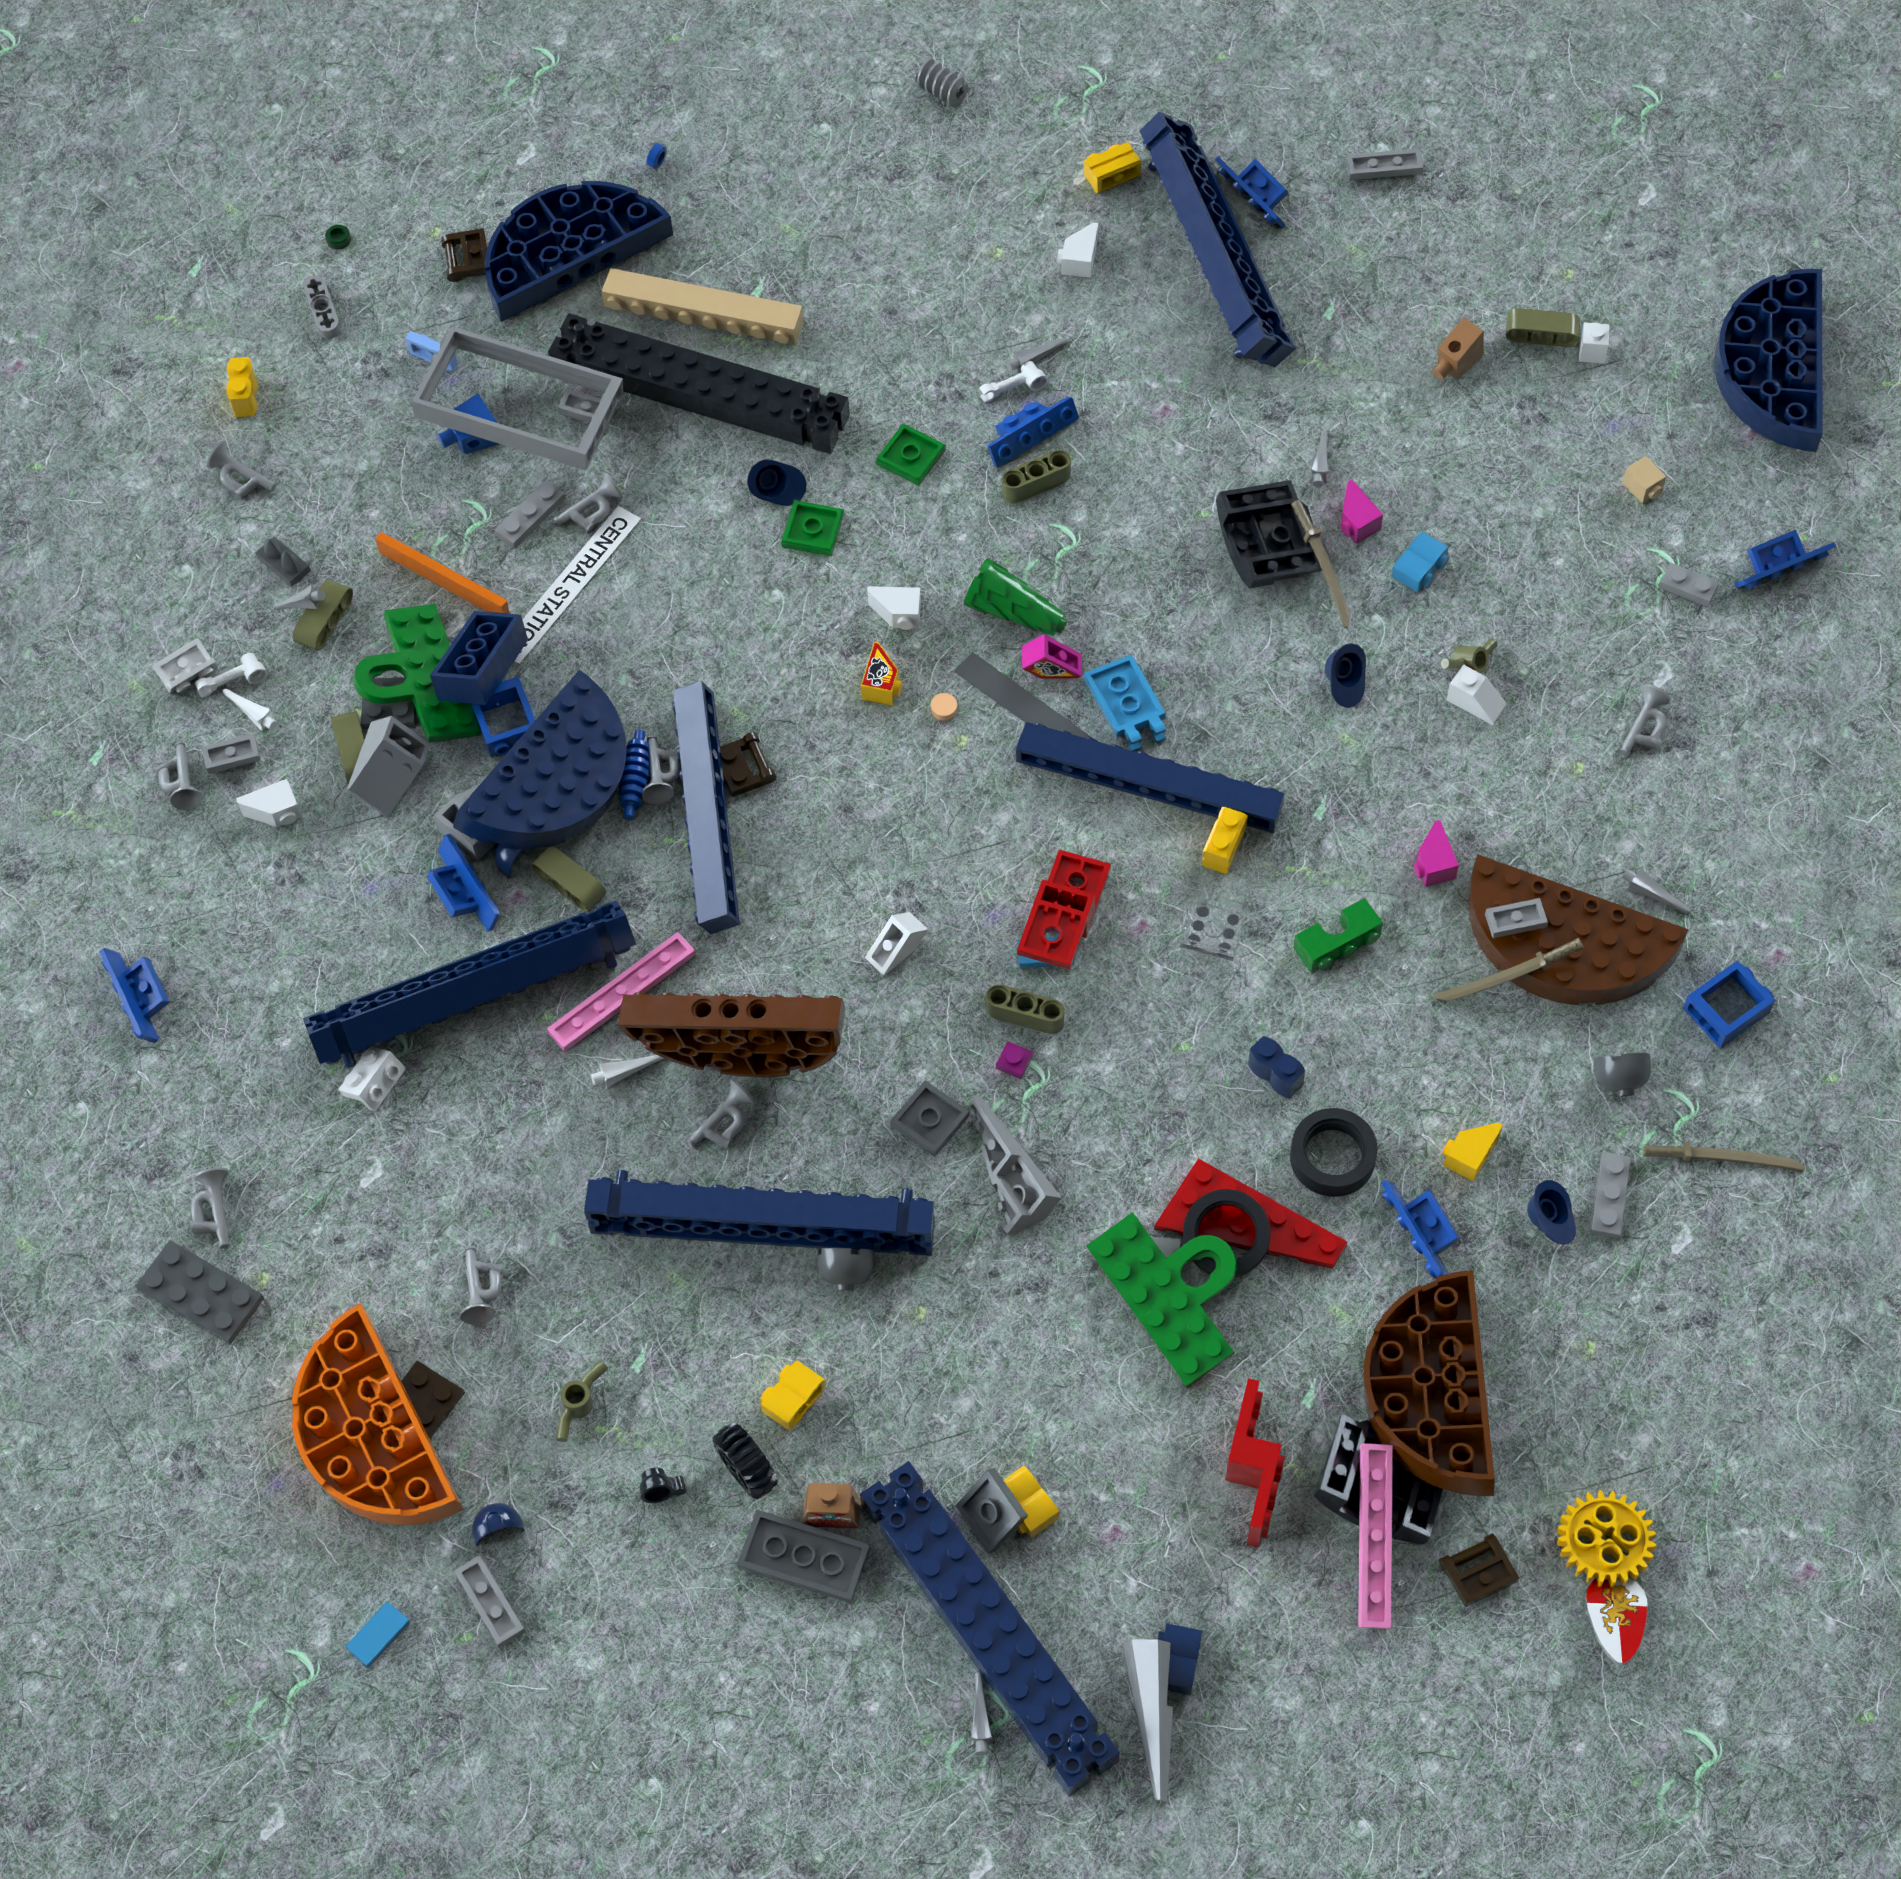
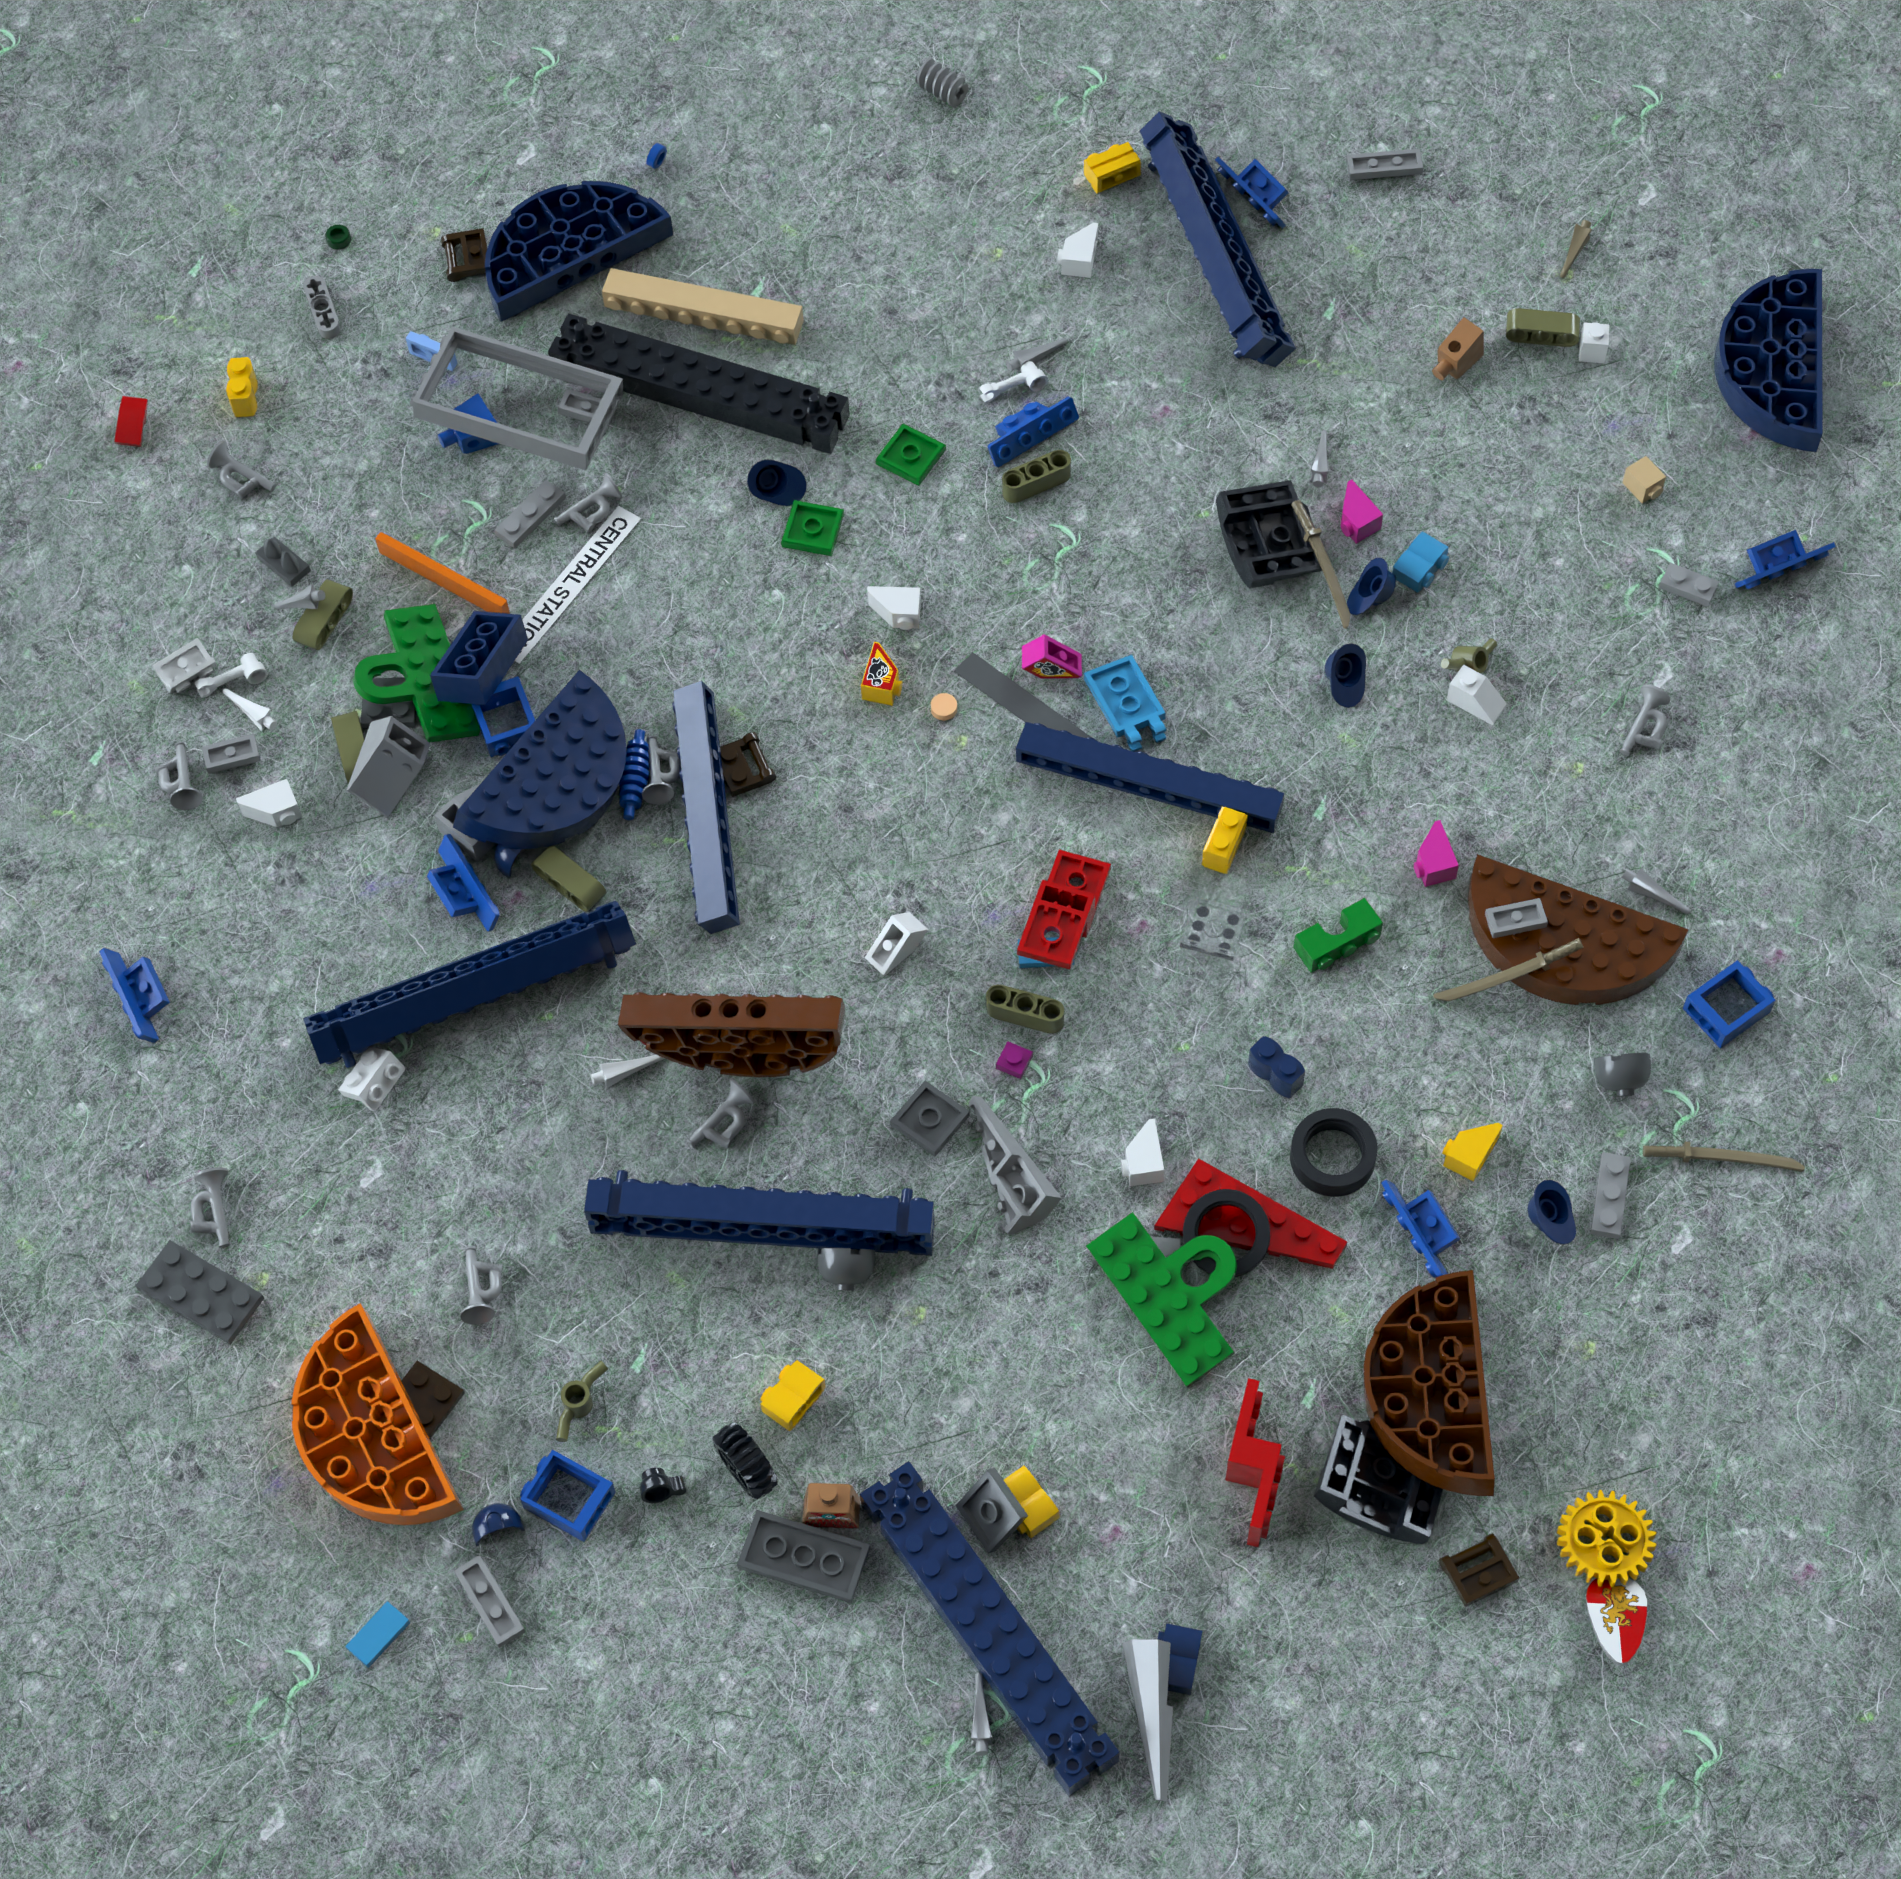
bright pink plate [547,932,696,1052] -> none
green cone [964,558,1068,636] -> none
bright pink plate [1358,1443,1393,1629] -> none
none -> red slope [114,396,148,447]
none -> blue window [520,1450,616,1542]
none -> white slope [1121,1119,1164,1186]
none -> dark blue piece [1347,558,1396,615]
none -> dark tan piece [1560,220,1592,278]

